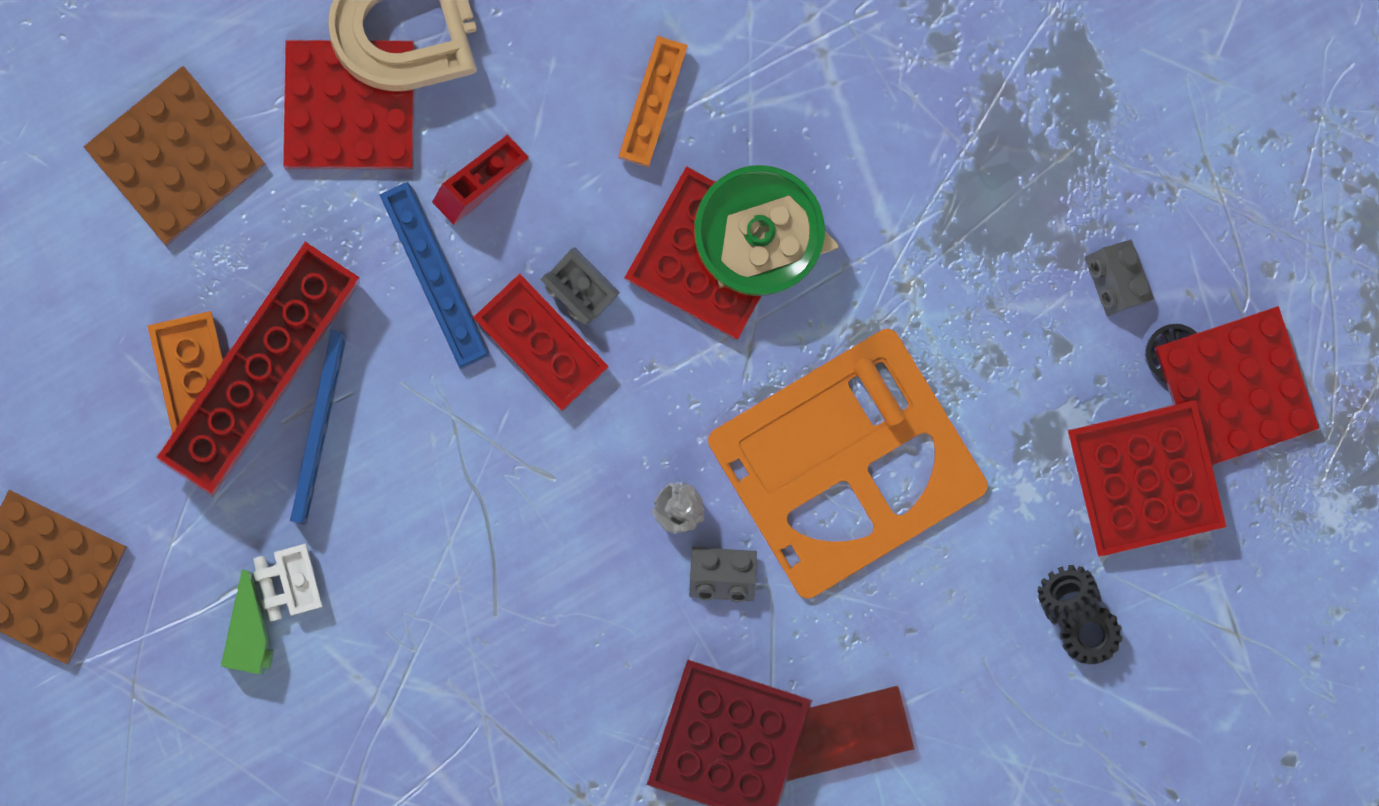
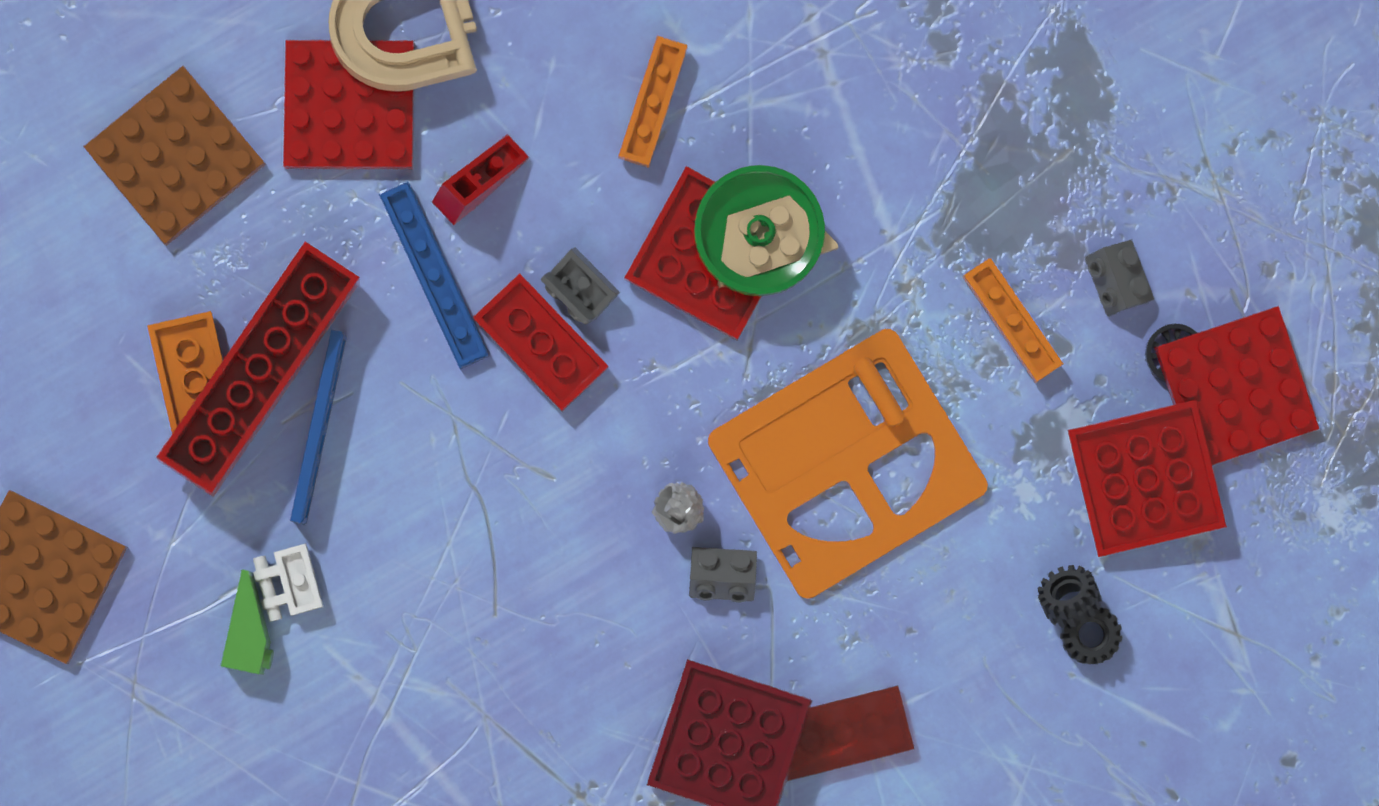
none -> orange plate [963,258,1063,383]

